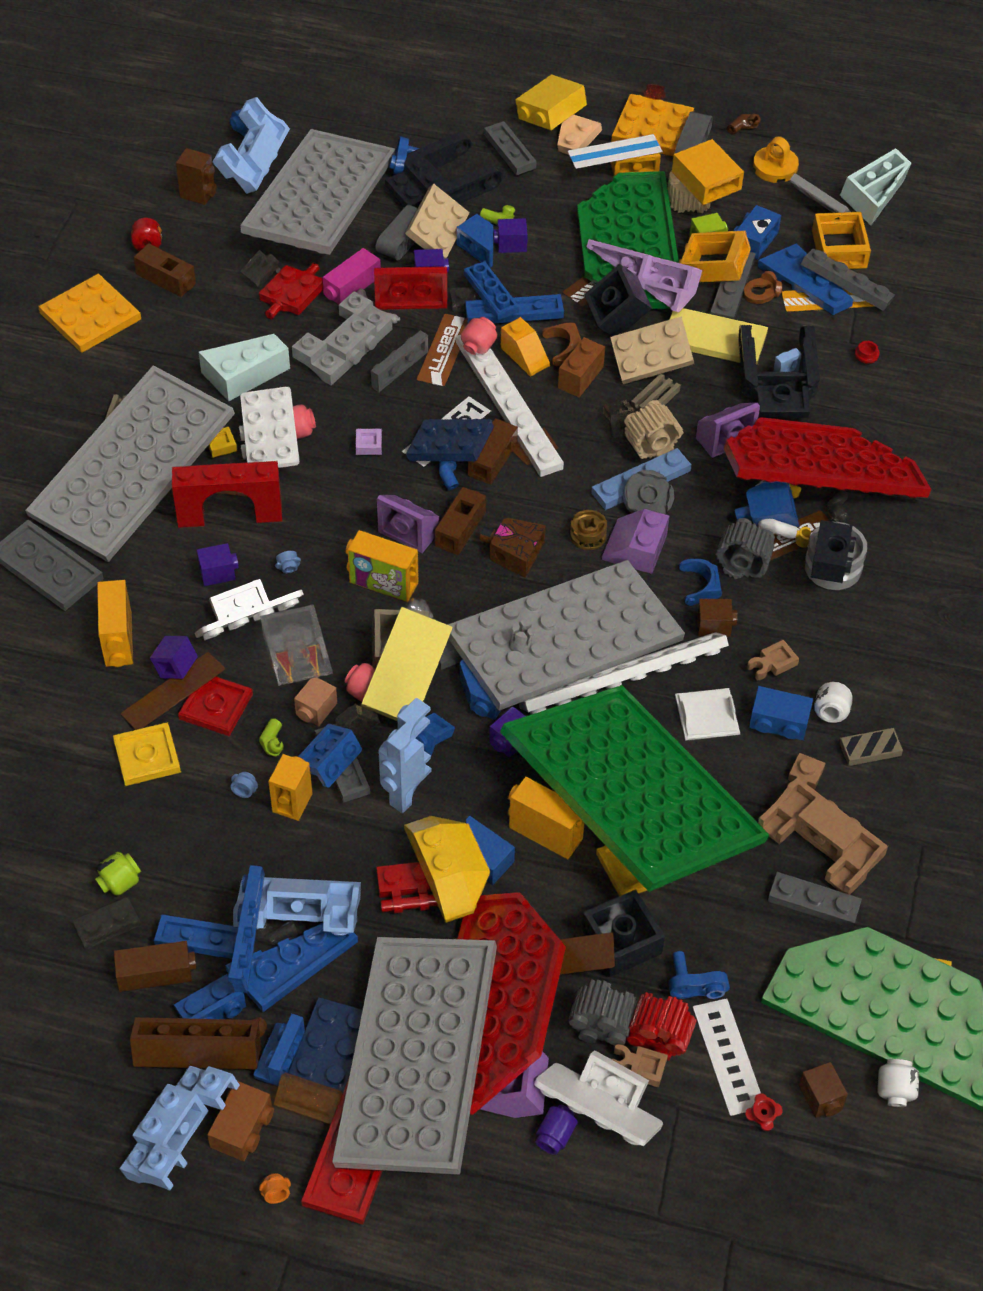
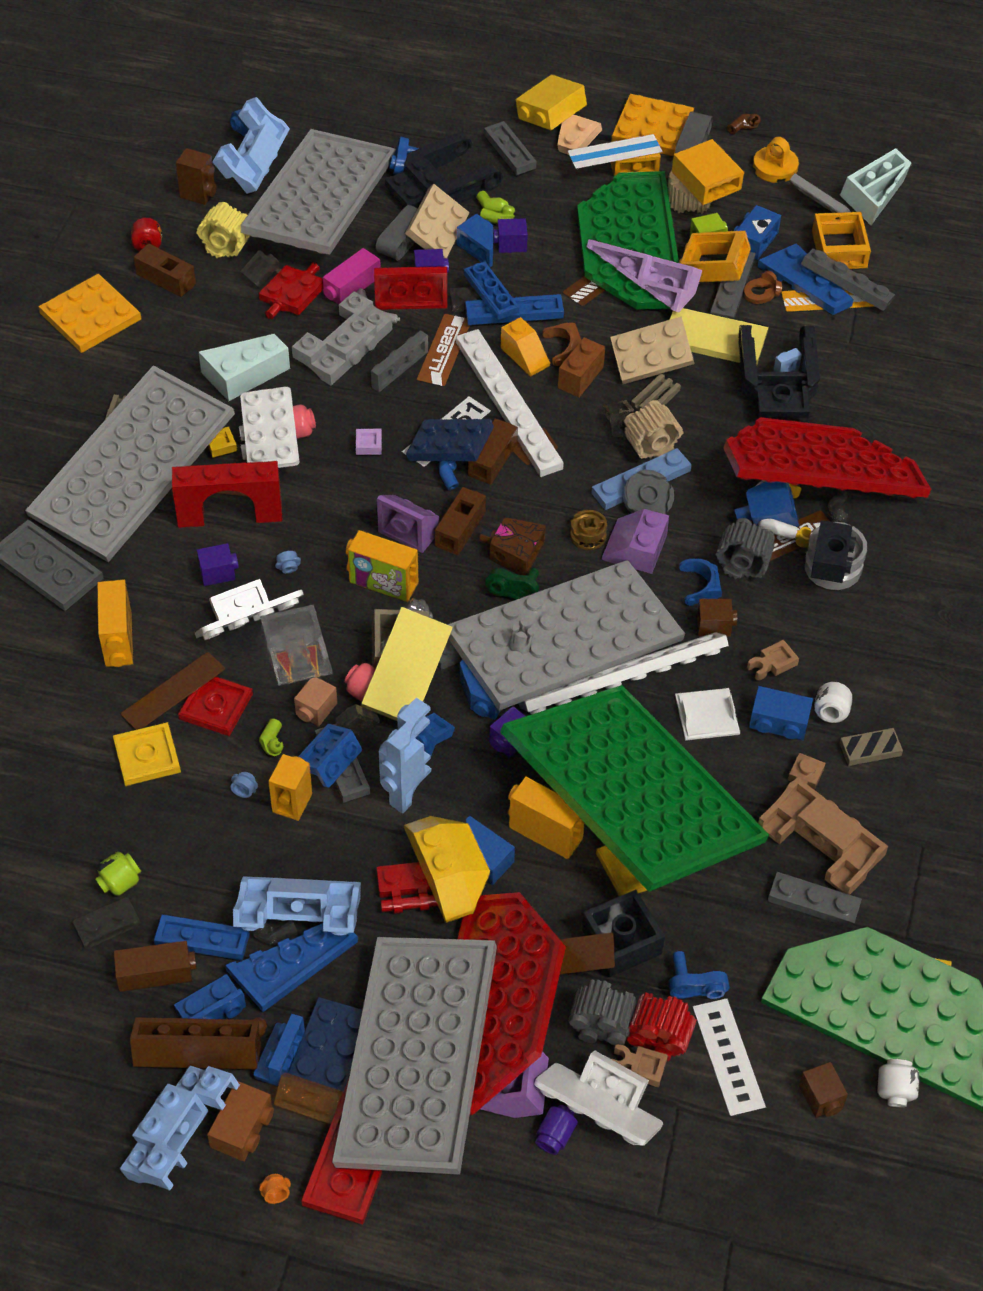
dark purple brick [150,636,198,679] -> none
blue wing [228,865,265,993] -> none
coral head [461,317,497,355] -> none
black brick [584,264,652,336] -> none
clear red plate [644,84,666,100] -> none
medium lavender slope [696,403,760,458] -> none
red plate [745,1093,783,1131] -> none
red plate [855,341,880,363] -> none
none -> light yellow brick [196,202,250,258]
none -> lime arm [476,191,509,212]
none -> dark green piece [485,568,539,600]

